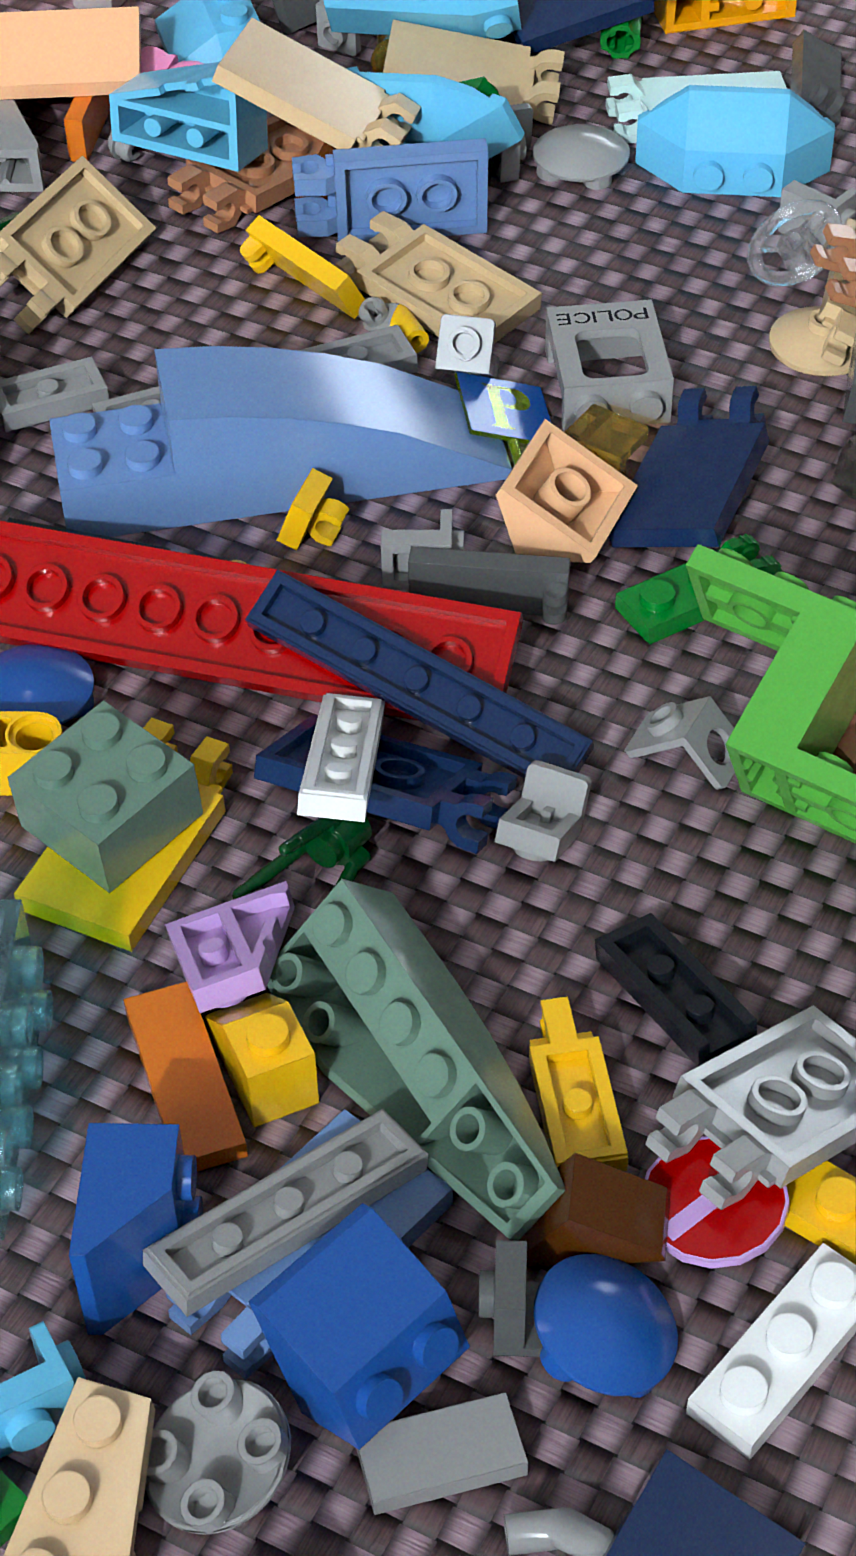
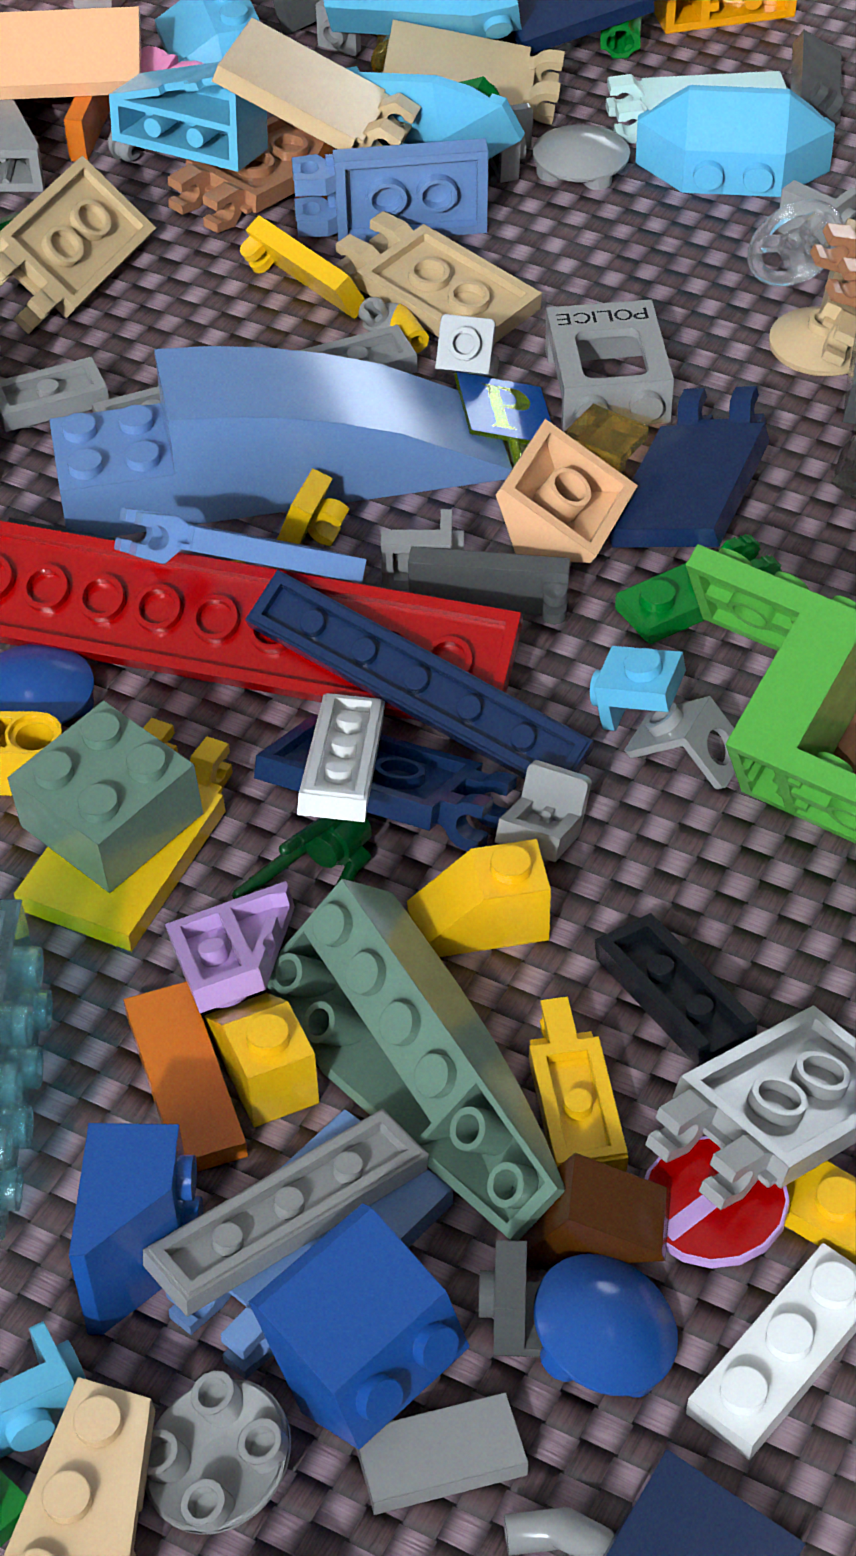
none -> medium blue tile [114,507,367,583]
none -> yellow slope [407,839,551,957]
none -> medium azure bracket [590,646,686,731]

